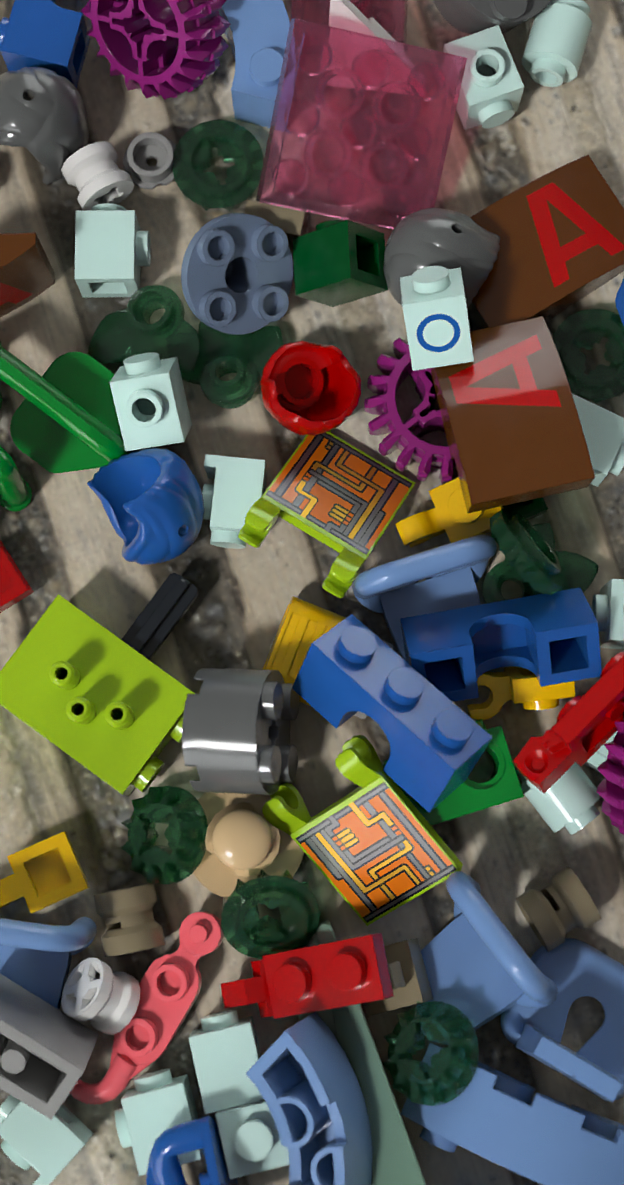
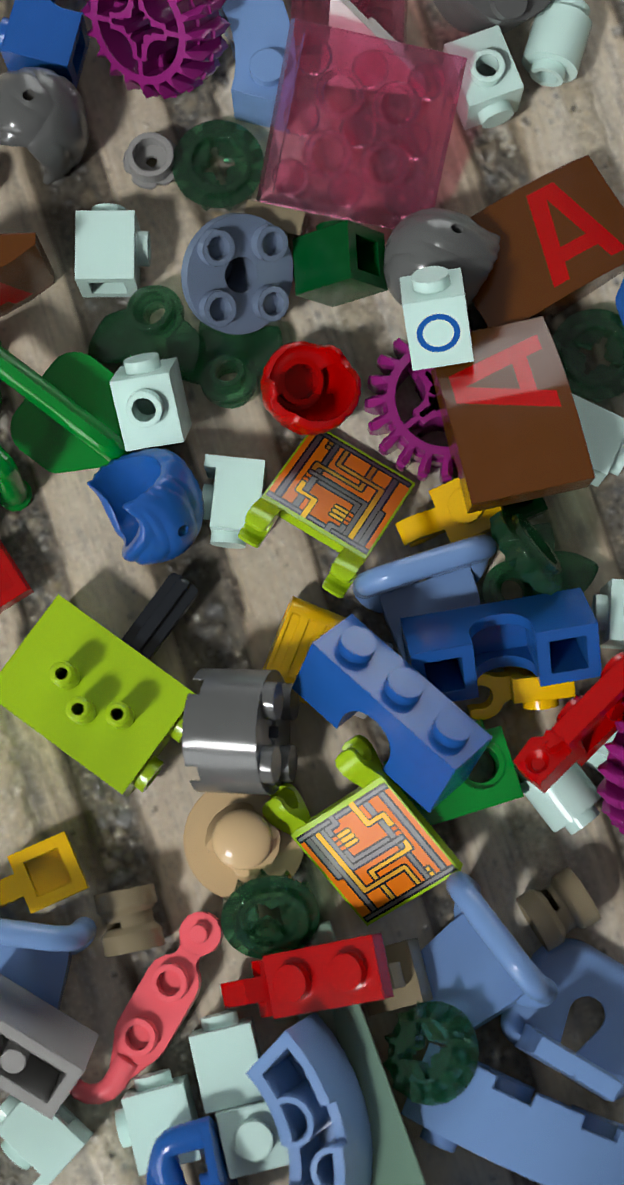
white wheel [61,141,134,210] -> none
white wheel [61,958,141,1035] -> none
clear green gear [121,786,208,885] -> none

